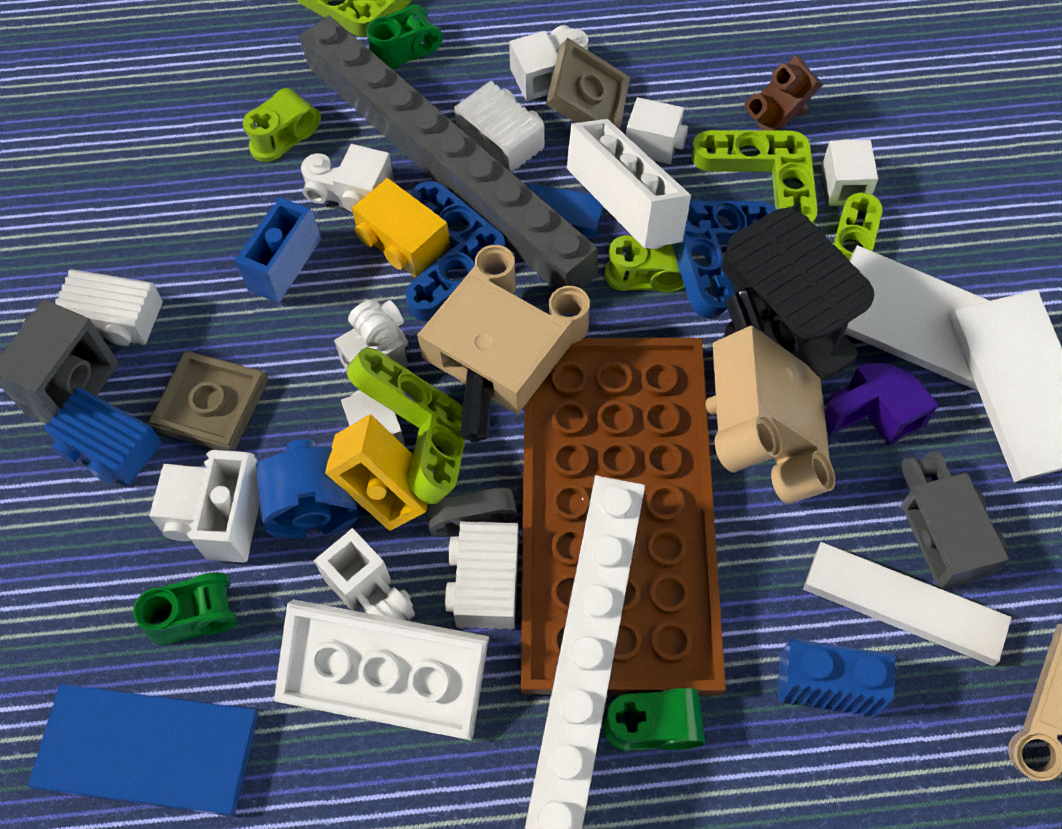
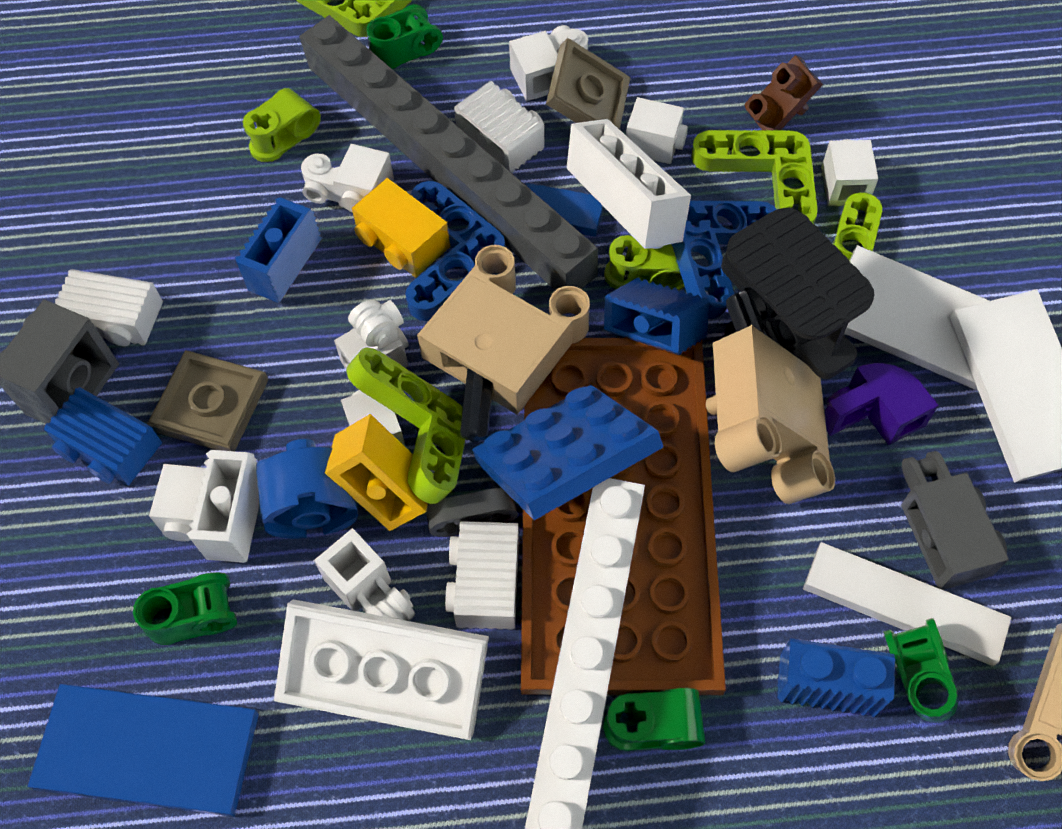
none -> blue plate [472,385,664,520]
none -> blue brick [604,277,710,356]
none -> green piece [883,618,958,723]

